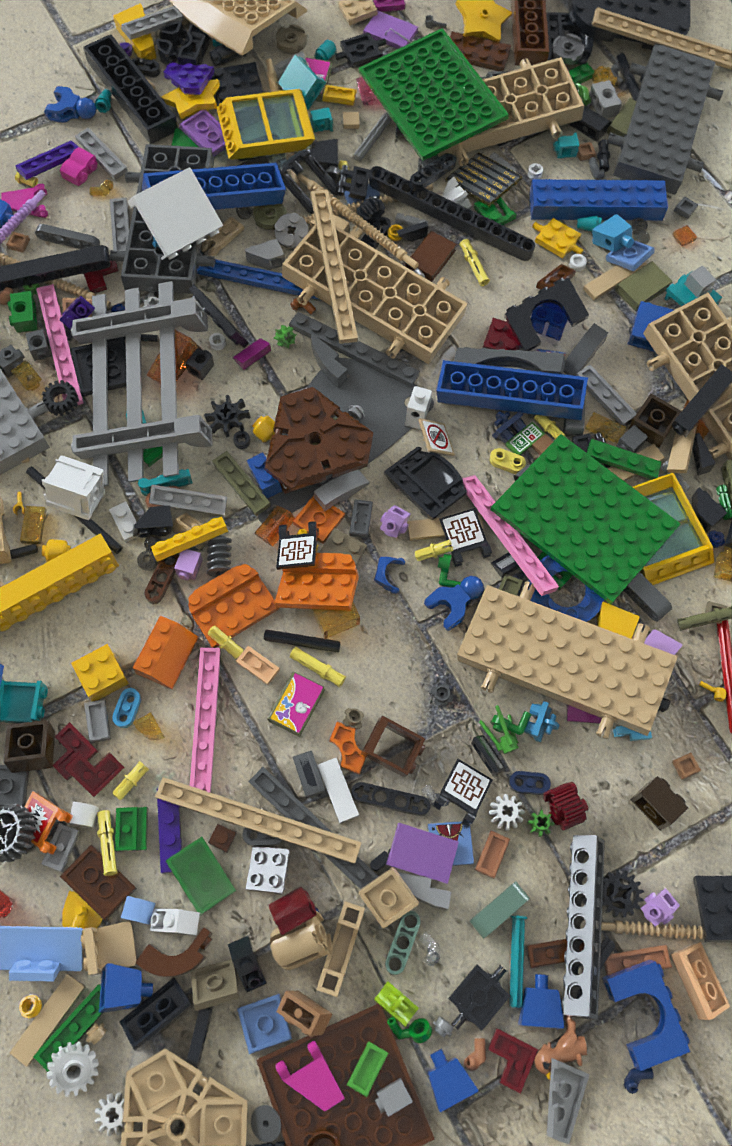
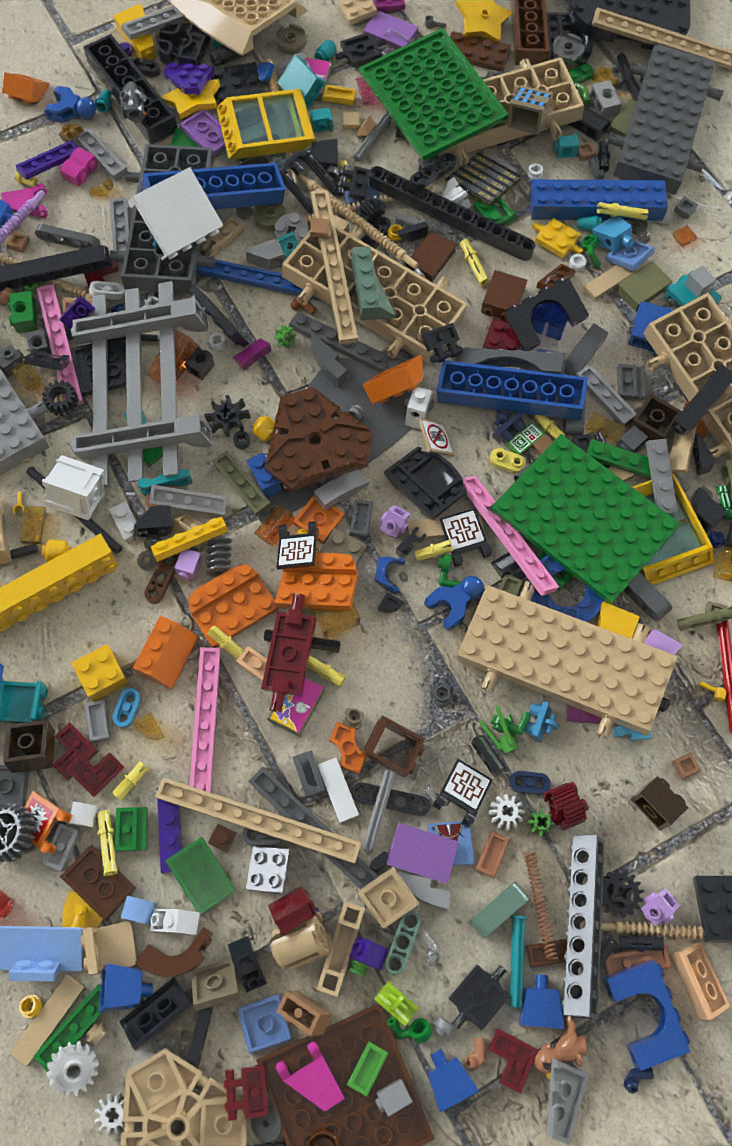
none -> orange slope [2,72,49,104]
none -> black plate [24,349,70,371]
none -> pearl gold plate [58,123,84,140]
none -> white plate [89,281,125,300]
none -> dark grey animal [119,81,147,123]
none -> dark red plate [223,1064,268,1121]
none -> blue tile [257,62,275,83]
none -> dark red plate [261,593,317,713]
none -> teal brick [277,231,298,259]
none -> medium nougat tile [310,217,329,238]
none -> bright green bush [347,959,369,977]
none -> dark purple brick [349,936,389,971]
none -> sand green wedge [351,246,396,320]
none -> light nougat slope [355,115,376,137]
none -> light grey axle [362,770,395,853]
none -> orange slope [363,355,423,404]
none -> black tile [378,593,404,613]
none -> black plate [395,527,426,558]
none -> black plate [421,323,463,363]
none -> reddish brown panel [481,270,528,321]
none -> dark tan slope [508,85,553,135]
none -> nougat piece [524,852,558,960]
none -> green plate [581,235,601,268]
none -> light yellow pin [597,202,648,220]
none -> dark grey plate [617,364,646,400]
none -> black pin [619,934,664,952]
none -> light grey plate [646,439,678,514]

